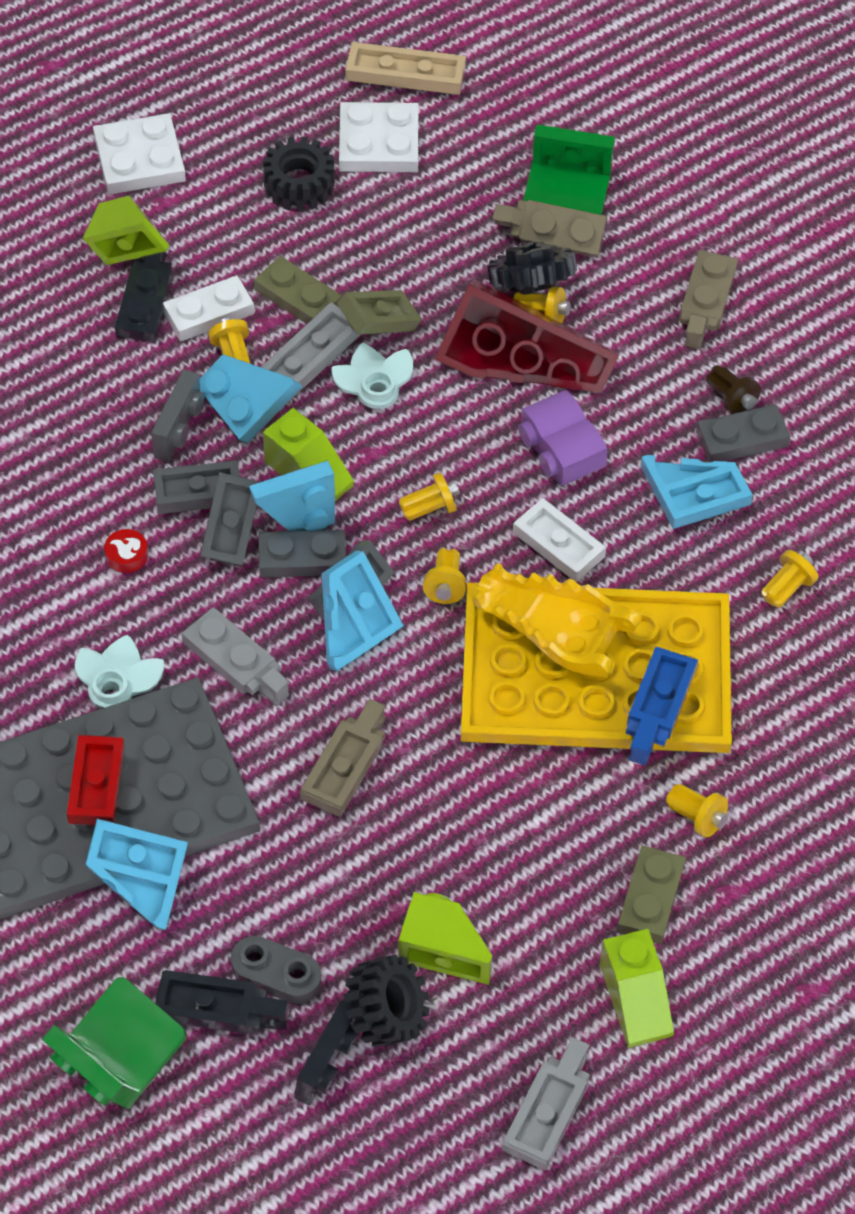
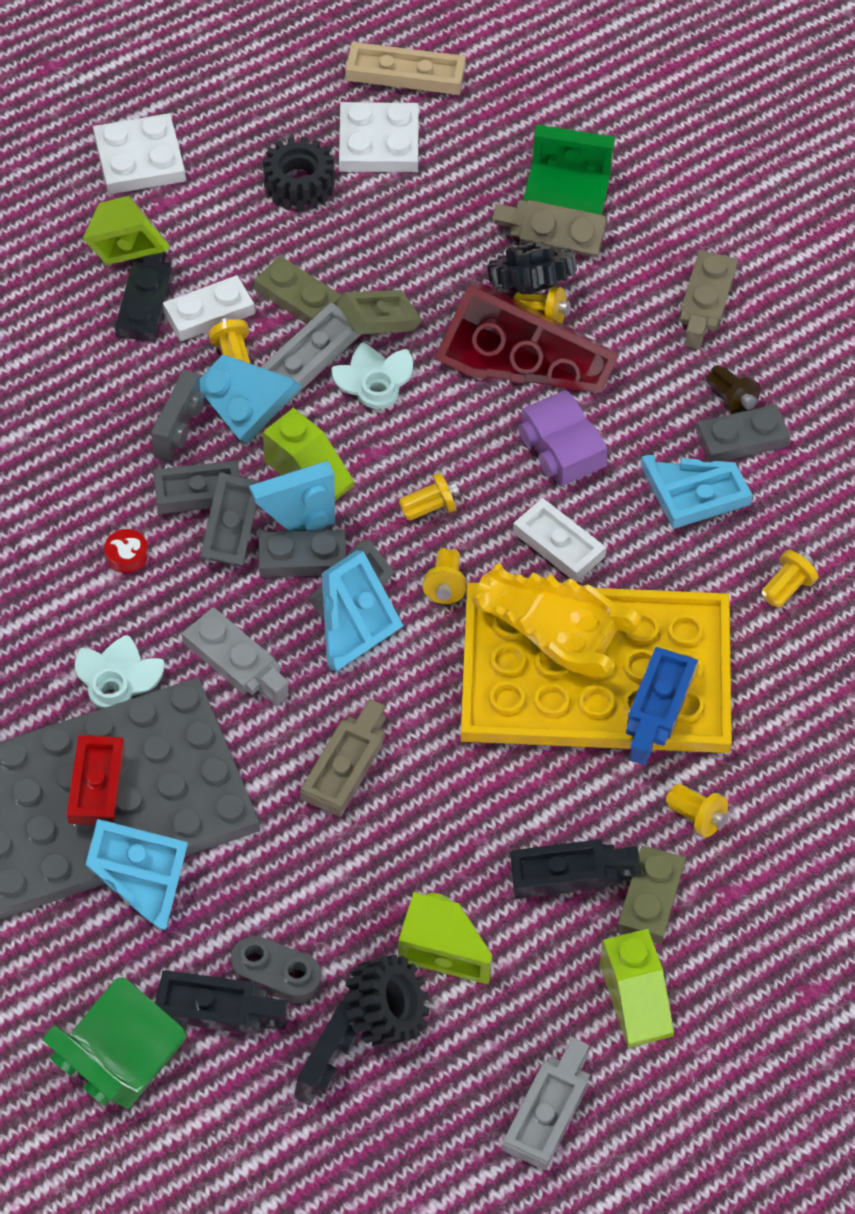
none -> black hinge [510,839,642,899]

